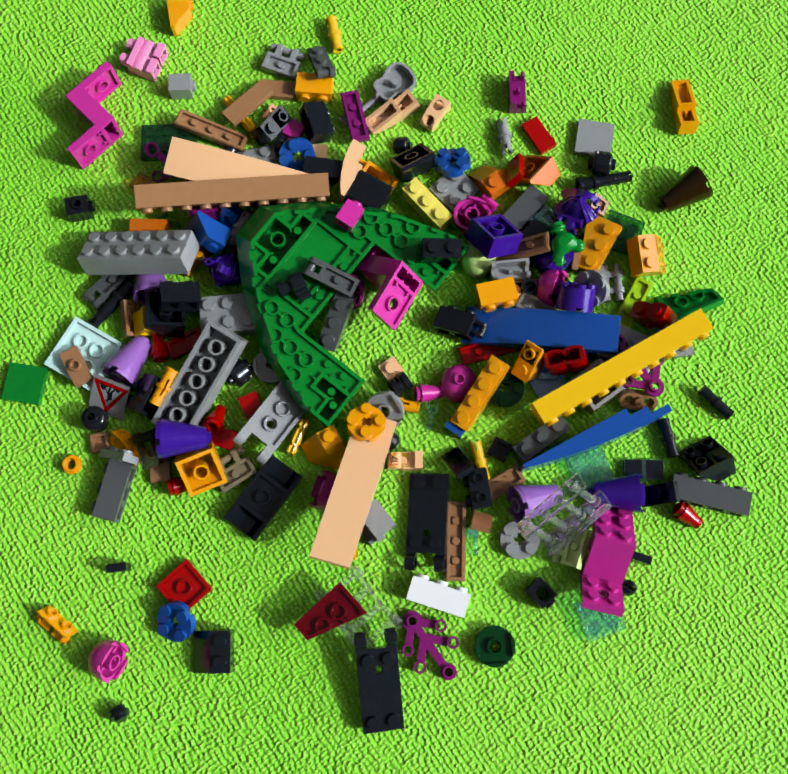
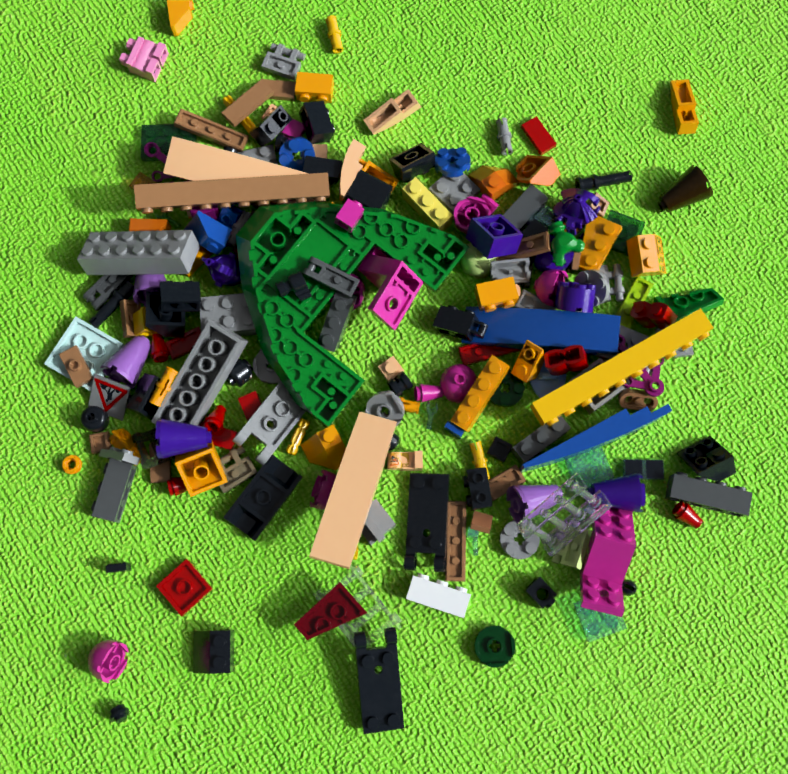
green tile [1,362,49,406] -> none
light orange hinge [36,605,78,645] -> none
black brick [64,194,96,222] -> none
dark pink bracket [66,61,124,170] -> none
blue plate [157,600,196,642] -> none
light grey brick [168,73,197,100] -> none
dark grey plate [307,46,336,79] -> none
light grey piece [340,62,416,128] -> none
magenta tile [340,90,370,143] -> none
light orange plate [346,403,386,442] -> none
black piece [393,137,412,154] -> none
magenta plant [402,611,459,680] -> none
light nougat leg [420,94,451,132] -> none
black brick [420,238,462,264] -> none
black tile [441,447,476,480] -> none
red tile [506,153,524,188] -> none
magenta hinge [507,71,526,113] -> none
black hinge [521,277,538,294] -> none
light grey tile [573,119,615,157] -> none
black head [588,150,616,176] -> none
black tile [631,551,653,565] -> none
black tile [642,481,680,507] -> none
black pin [657,418,679,458] -> none
black pin [697,385,734,420] -> none

